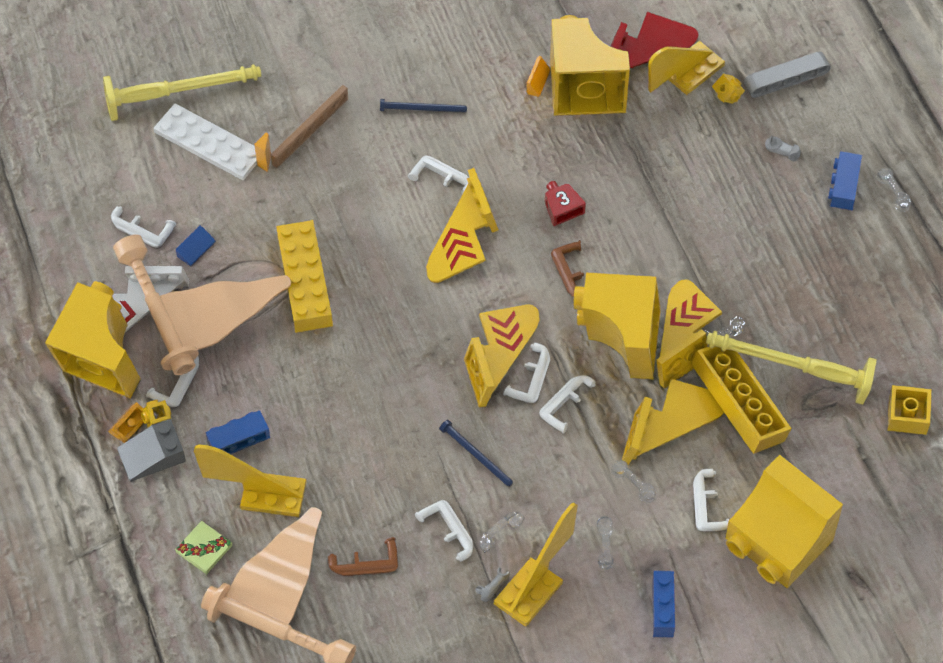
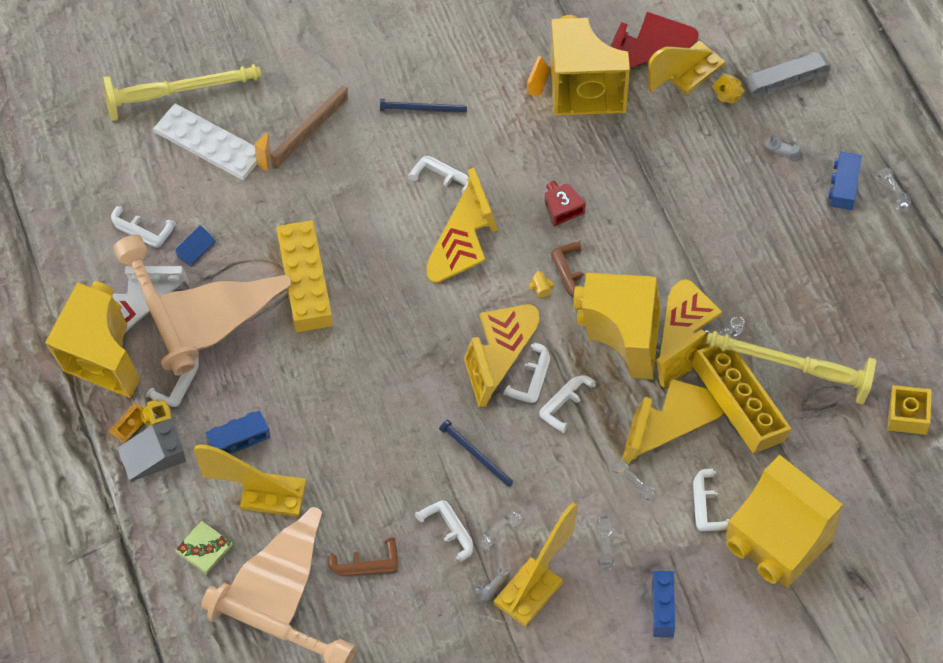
none -> yellow piece [528,271,554,298]

